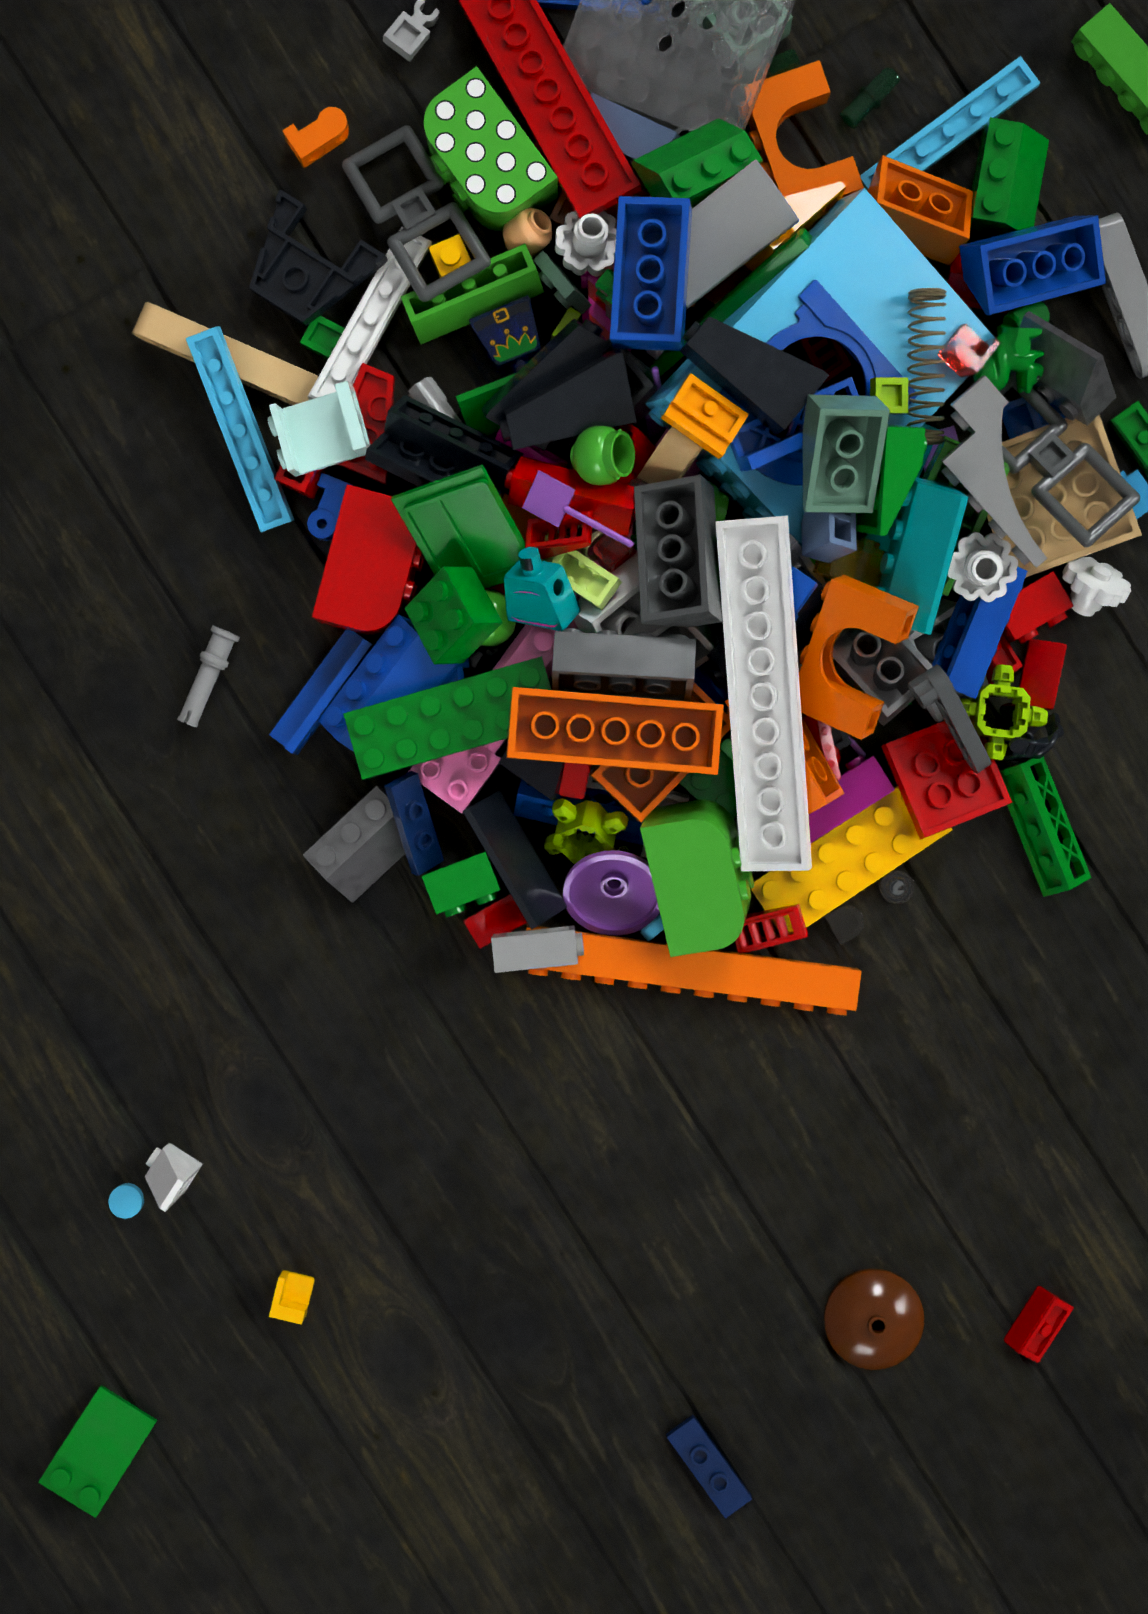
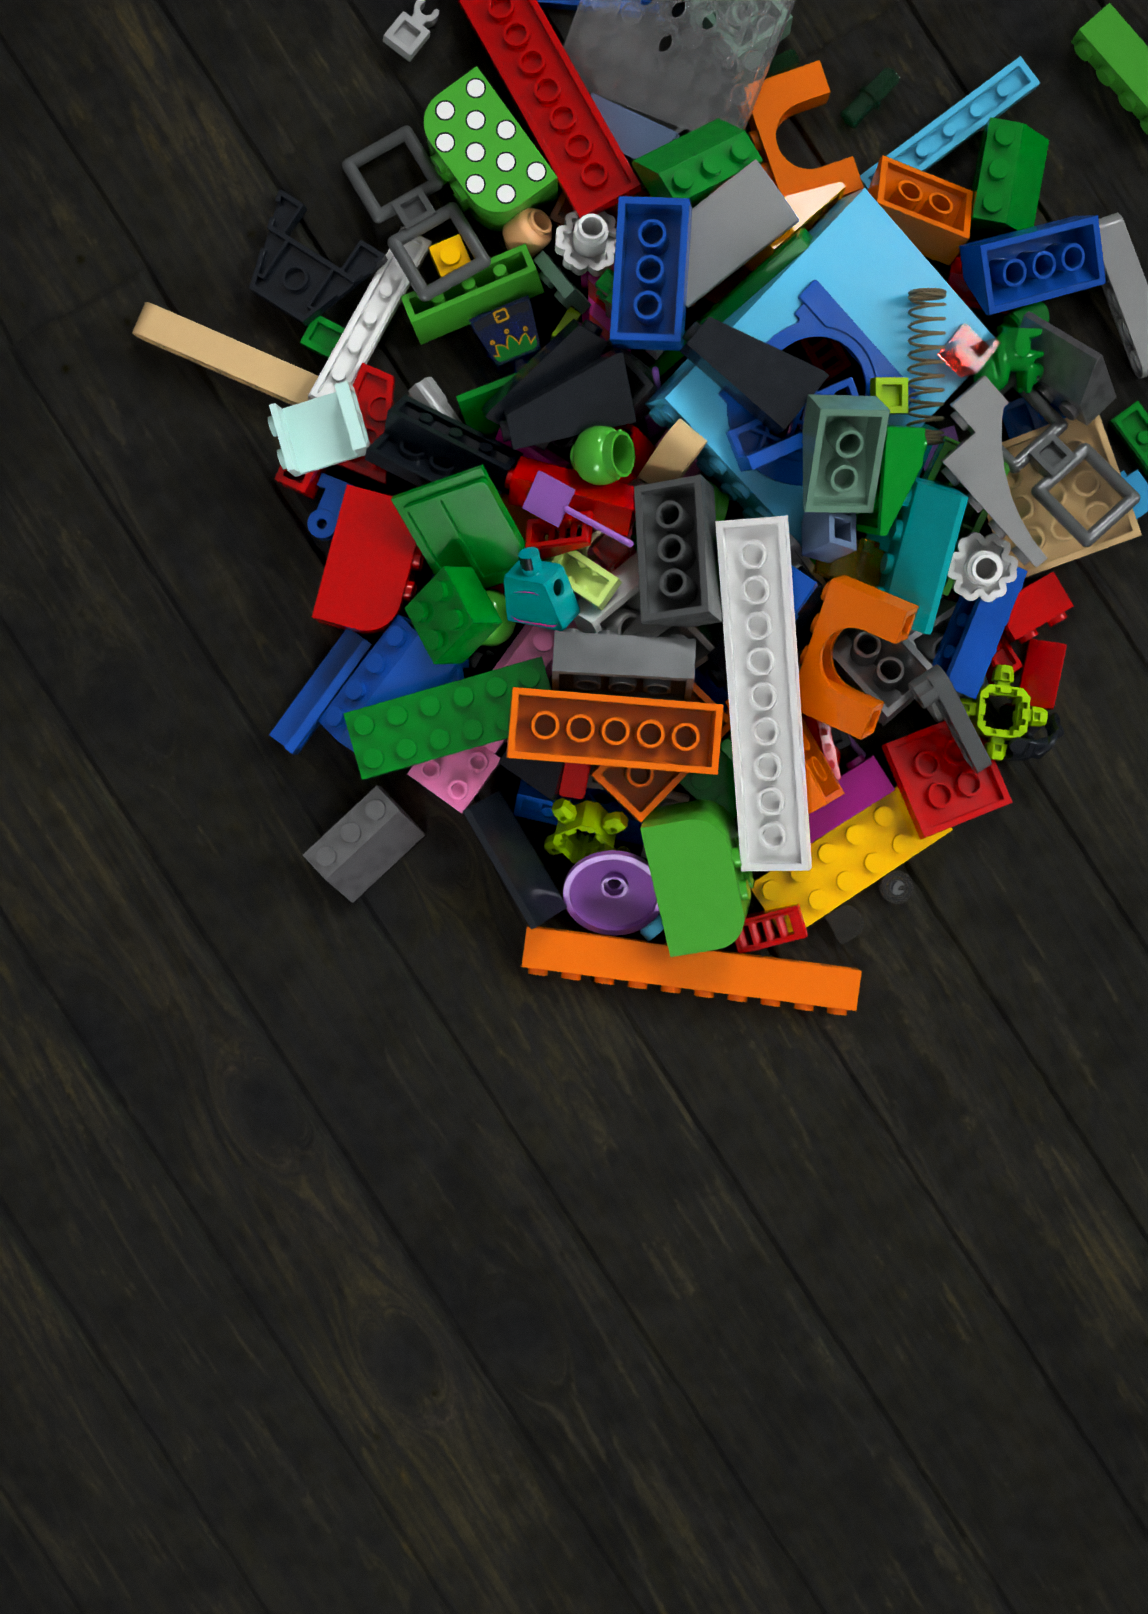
green slope [38,1385,157,1518] -> none
medium azure tile [108,1183,144,1219] -> none
white slope [145,1143,203,1212] -> none
light grey pin [177,625,240,728] -> none
medium azure plate [186,326,294,532] -> none
yellow panel [269,1270,315,1325] -> none
orange leg [282,107,349,168] -> none
dark blue plate [384,771,444,876] -> none
green brick [422,851,503,918] -> none
red slope [463,894,527,949] -> none
light grey window [491,925,584,973] -> none
light orange plate [661,373,749,459] -> none
dark blue plate [666,1415,752,1519] -> none
reddish brown dish [824,1268,924,1370] -> none
green fence [999,756,1092,897] -> none
red slope [1004,1286,1074,1363] -> none
white plant [1062,557,1131,617] -> none

